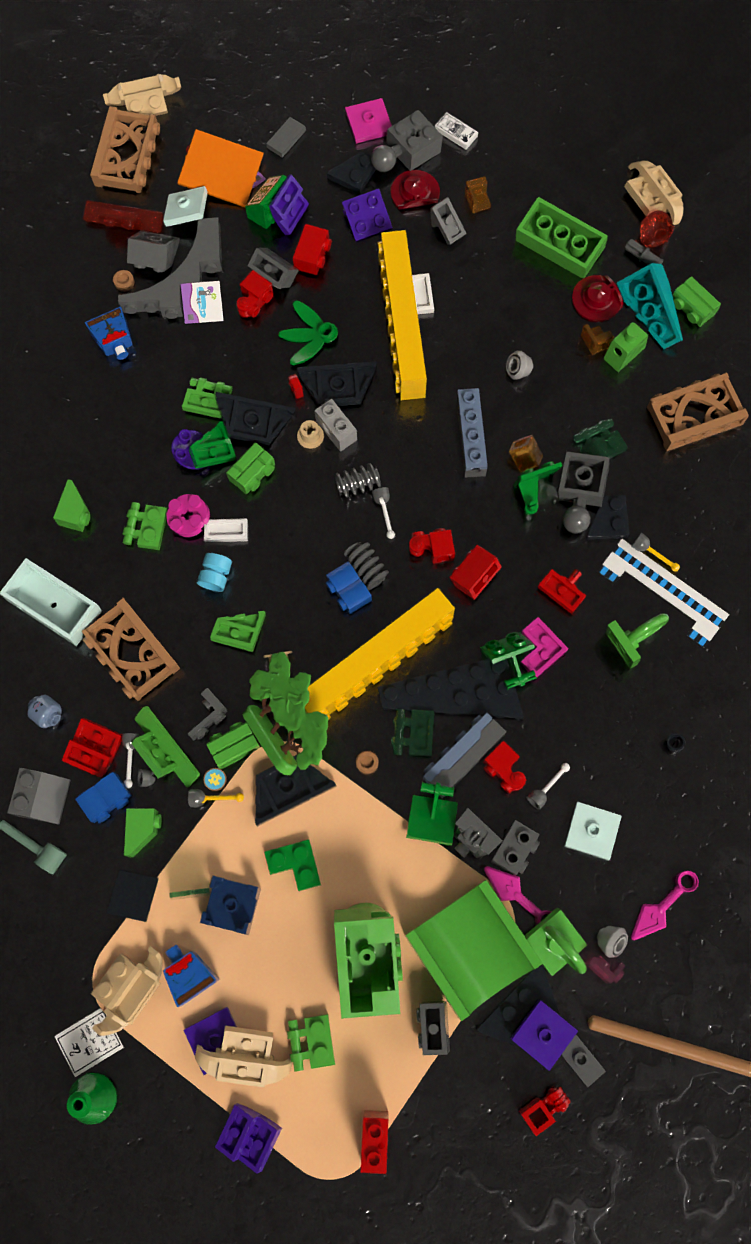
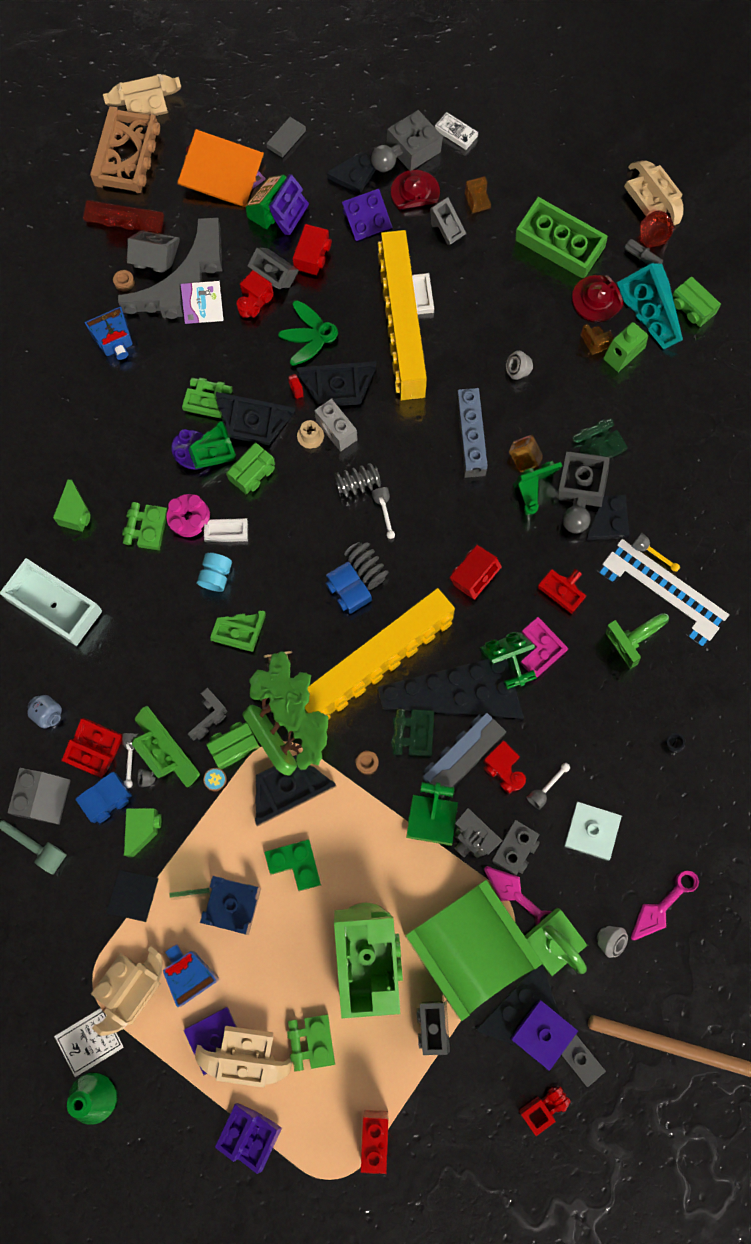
medium nougat fence [81,598,180,701] -> none
light aqua plate [163,186,208,227] -> none
hinge [188,789,244,807] -> none
dark pink plate [345,98,392,144] -> none
red brick [409,528,455,564] -> none
clear pink bracket [585,956,626,984] -> none
medium nougat fence [647,373,749,451] -> none

